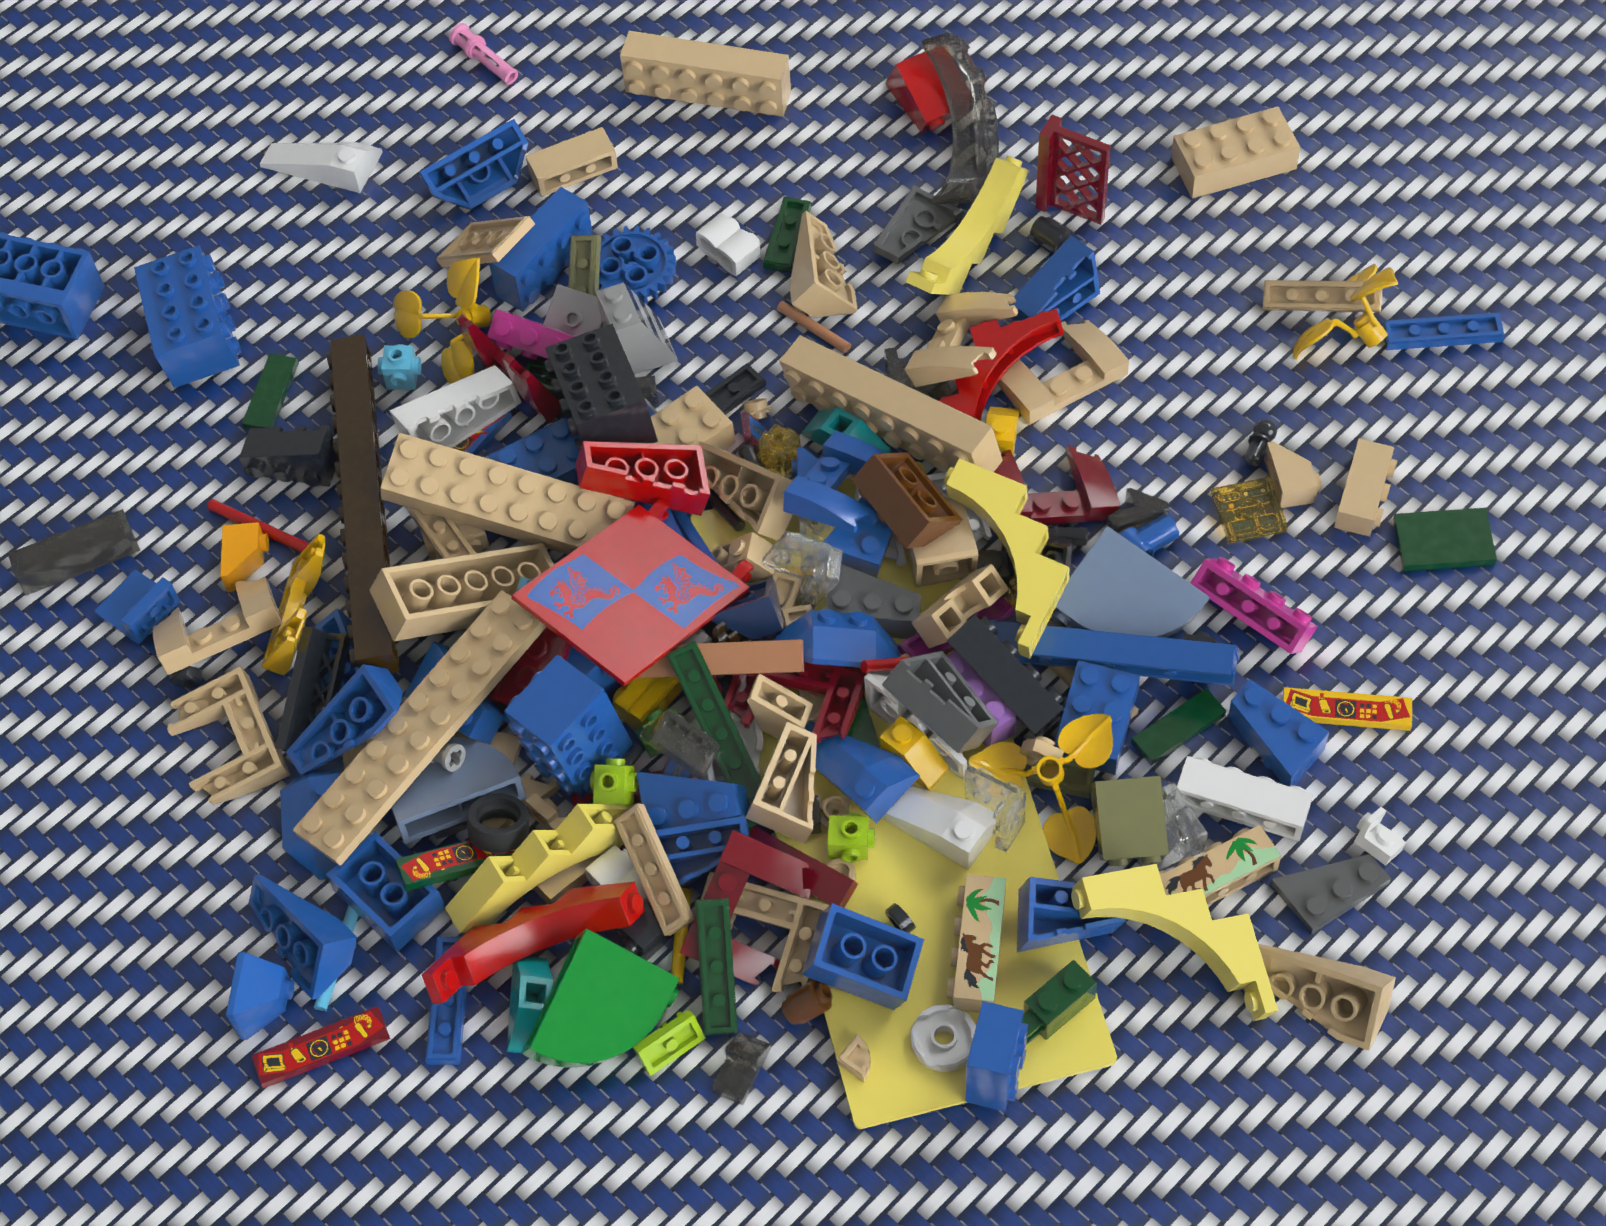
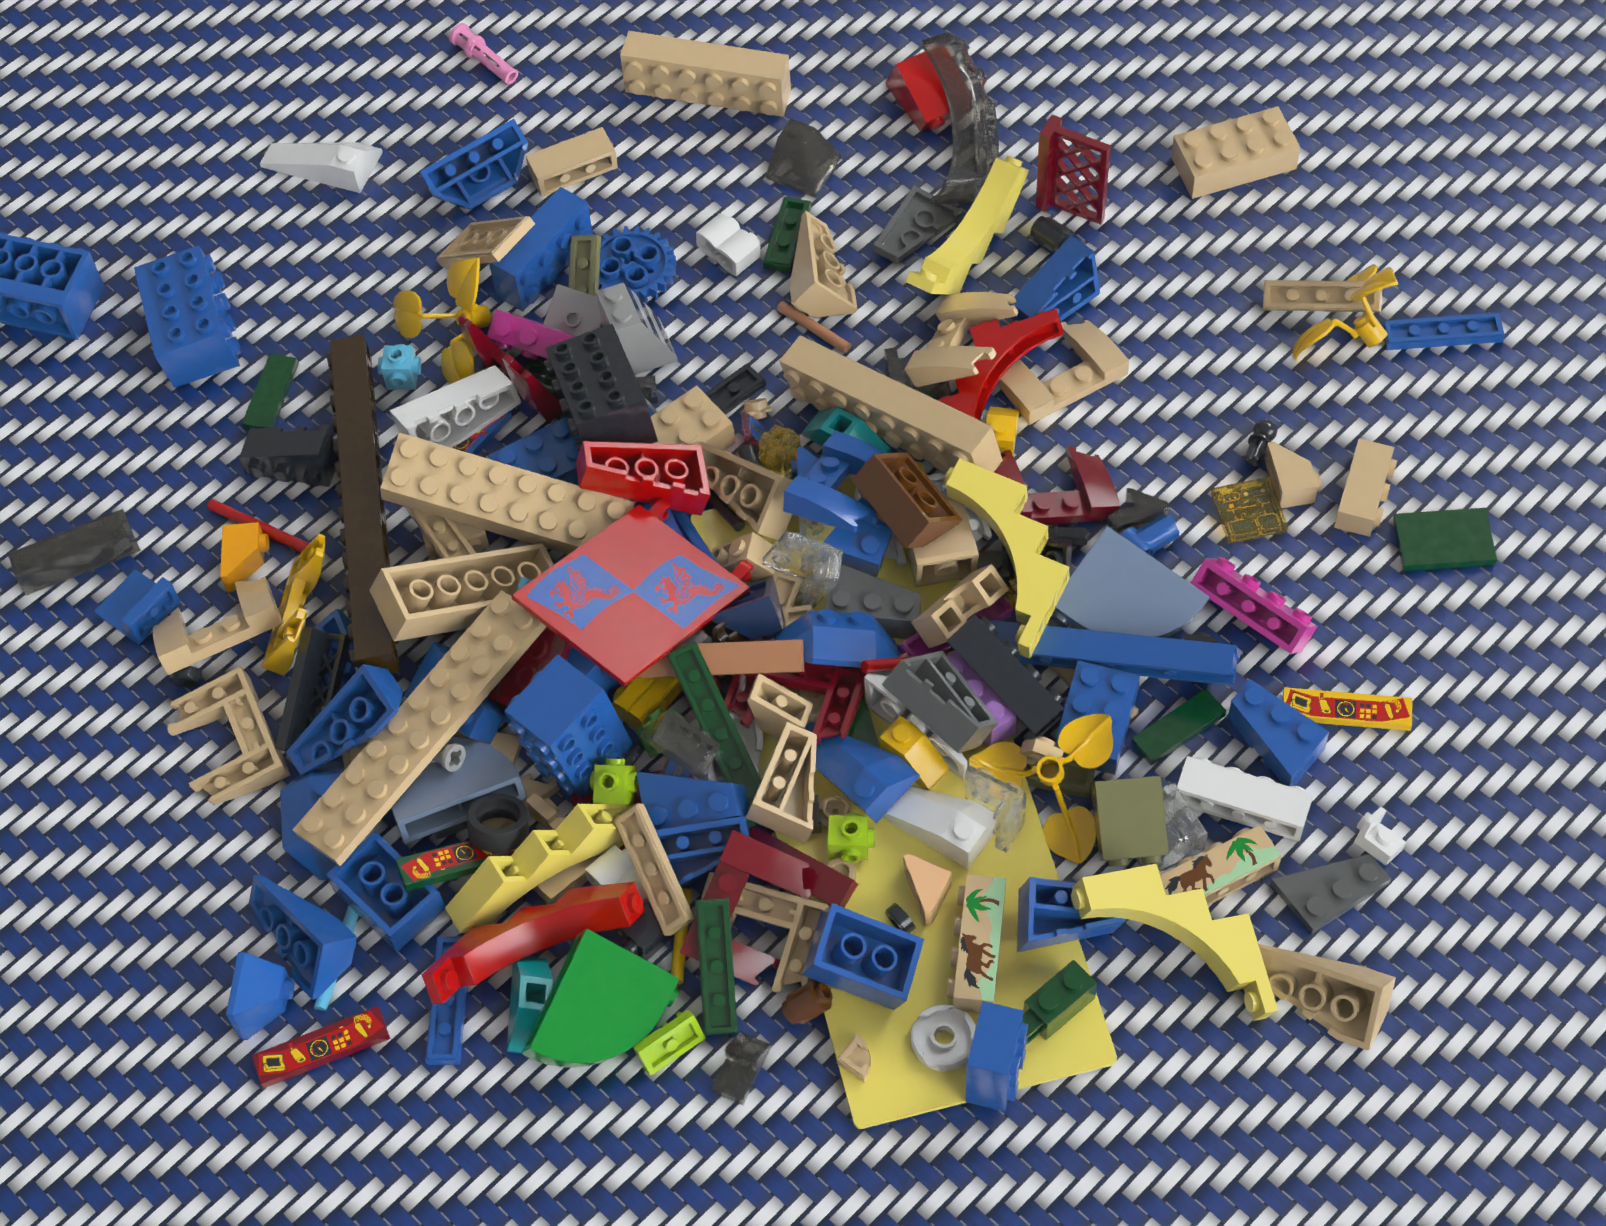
none -> clear smoke slope [766,118,841,198]
none -> light nougat slope [903,854,952,926]

